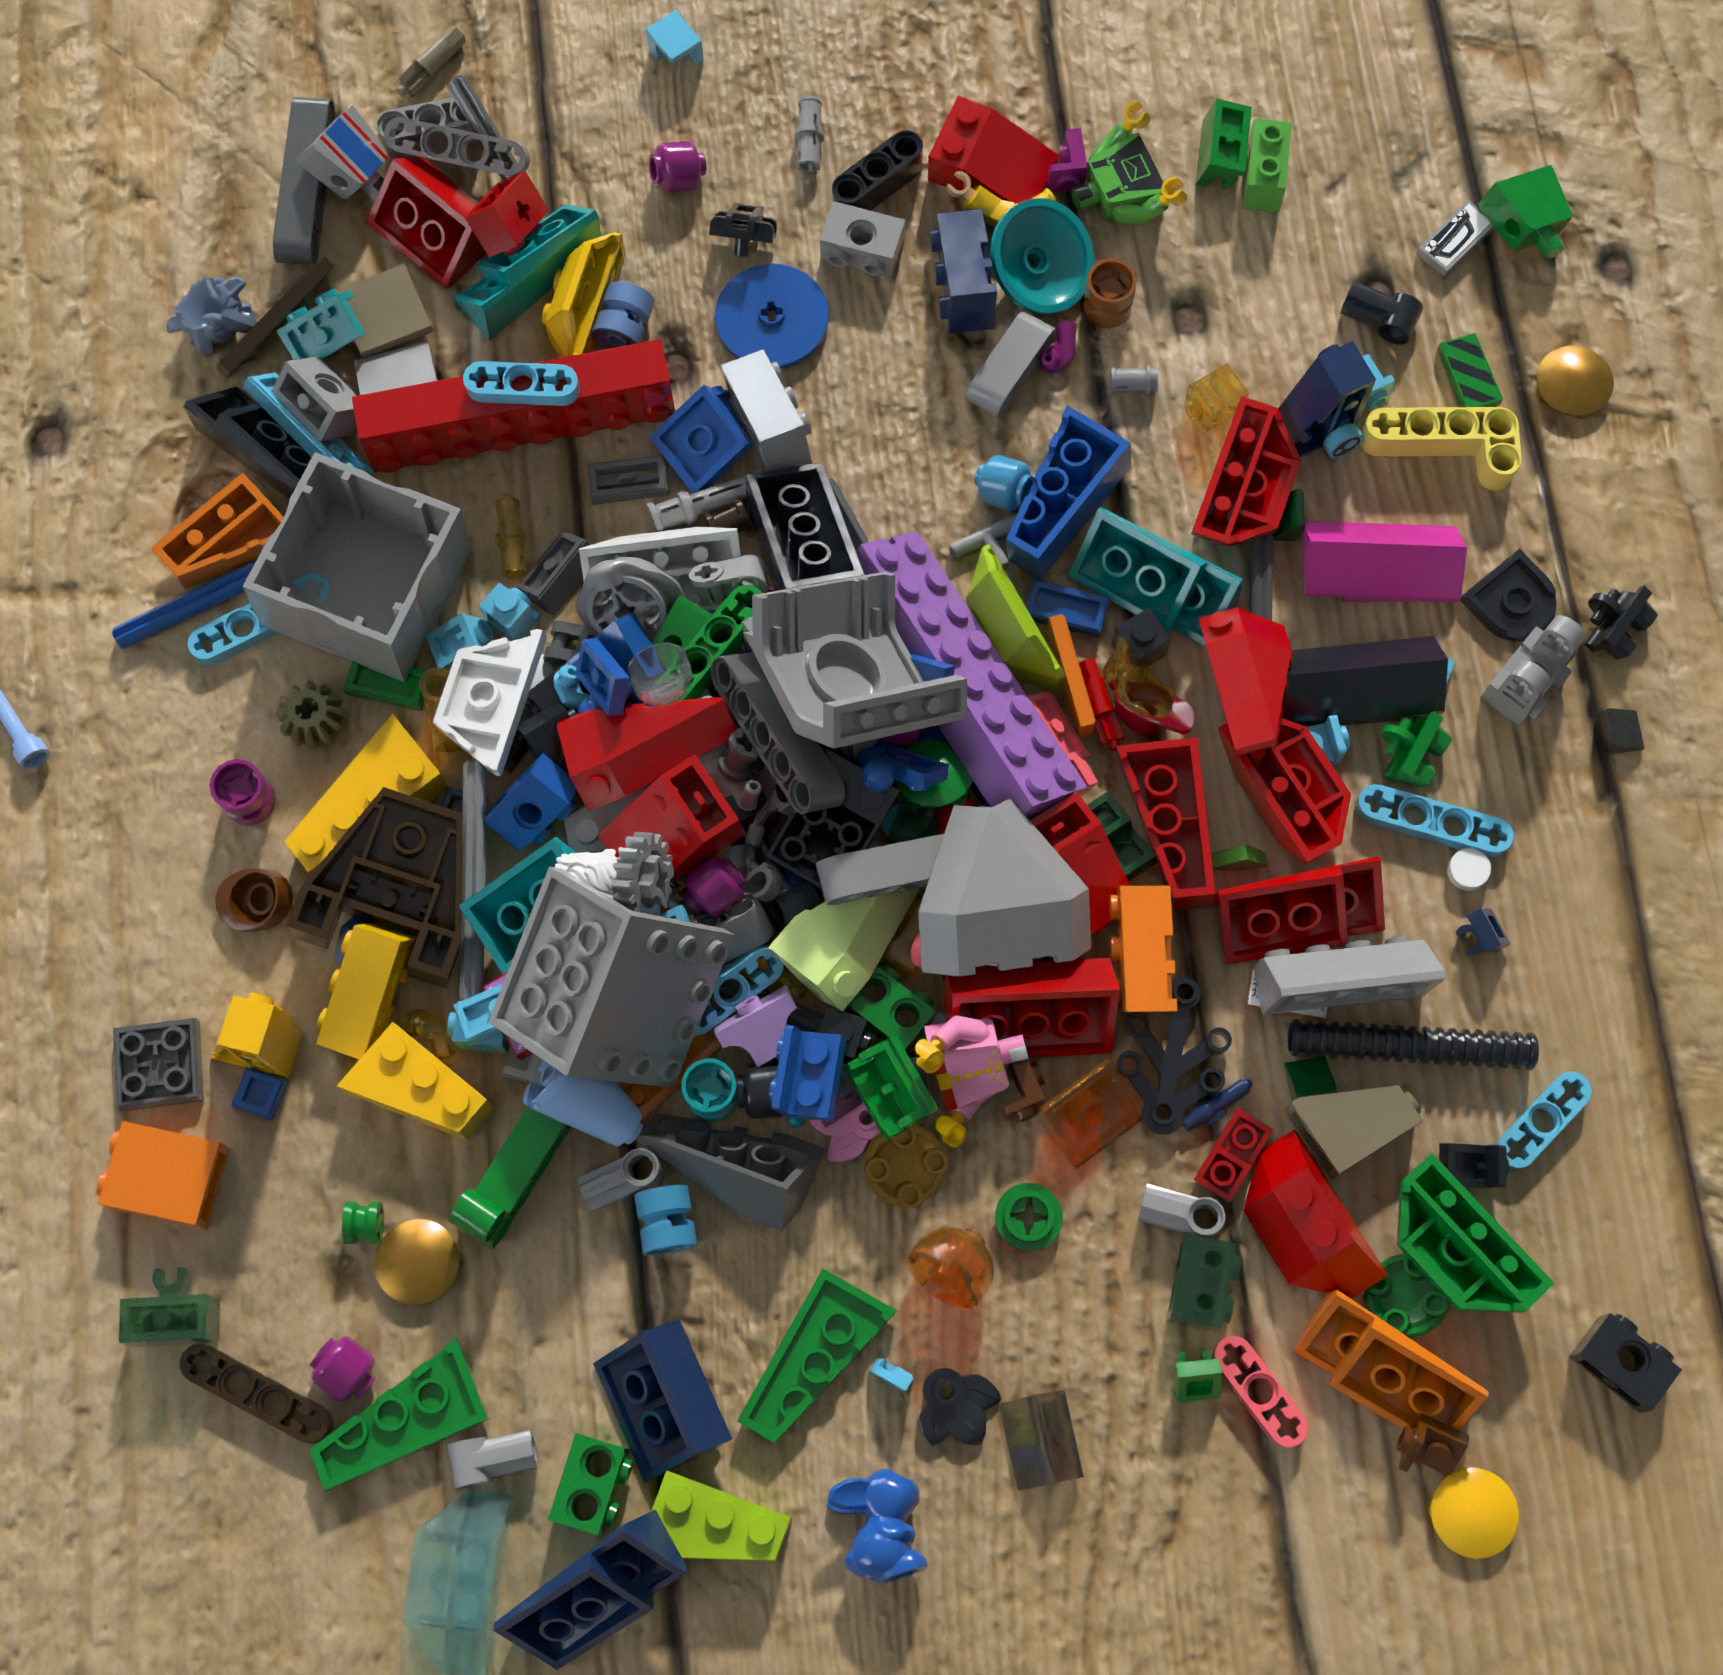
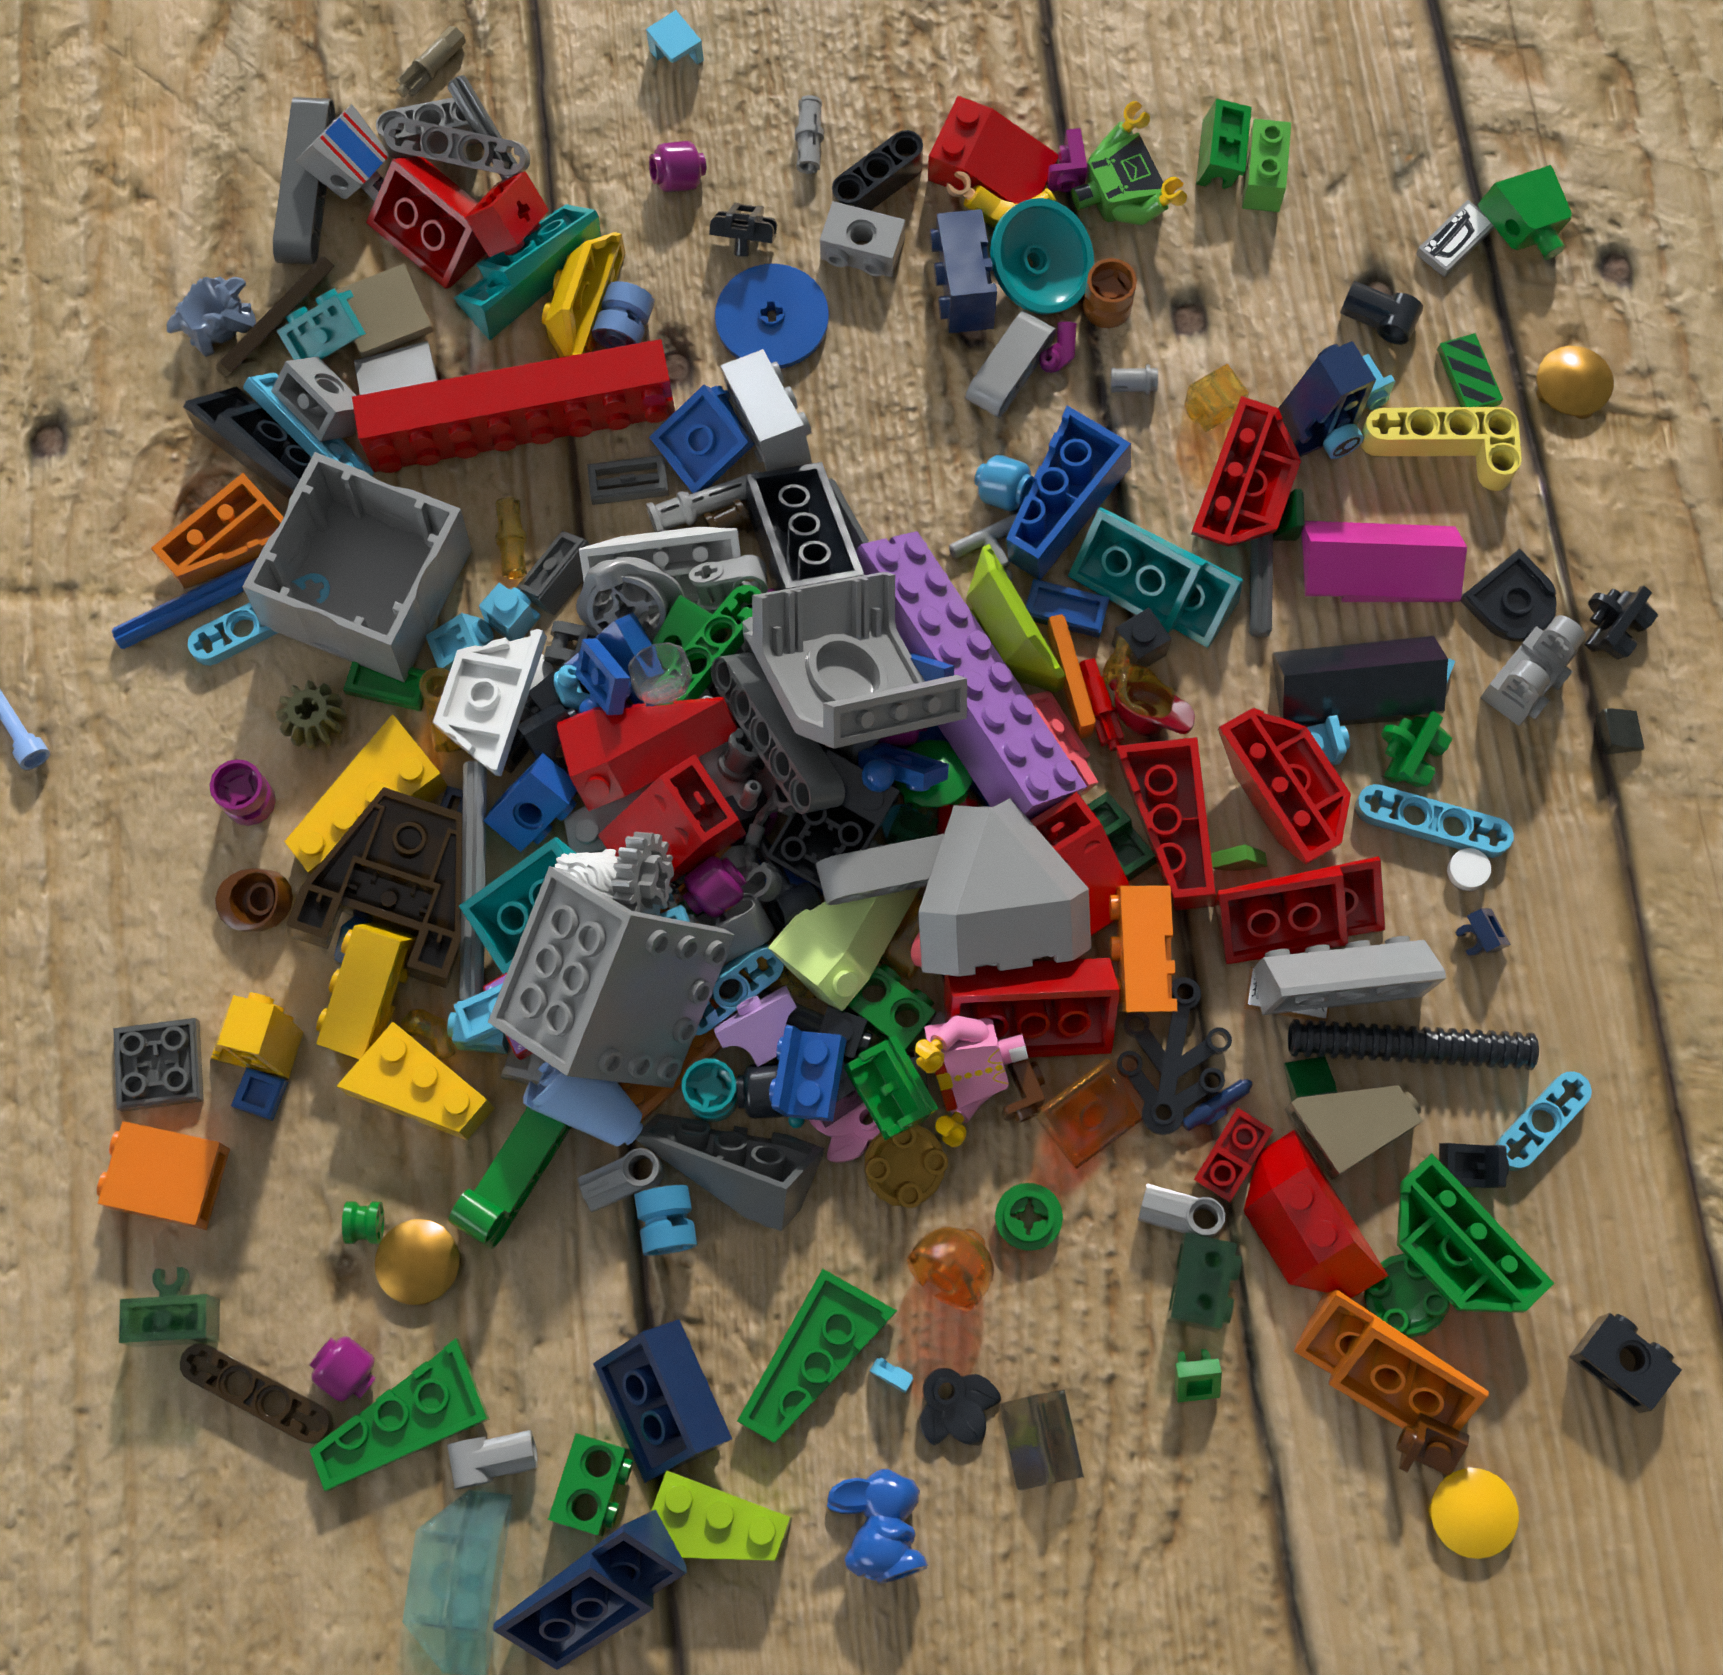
medium azure beam [463,361,580,406] -> none
red wedge [1199,607,1293,756] -> none
coral beam [1212,1336,1308,1448] -> none

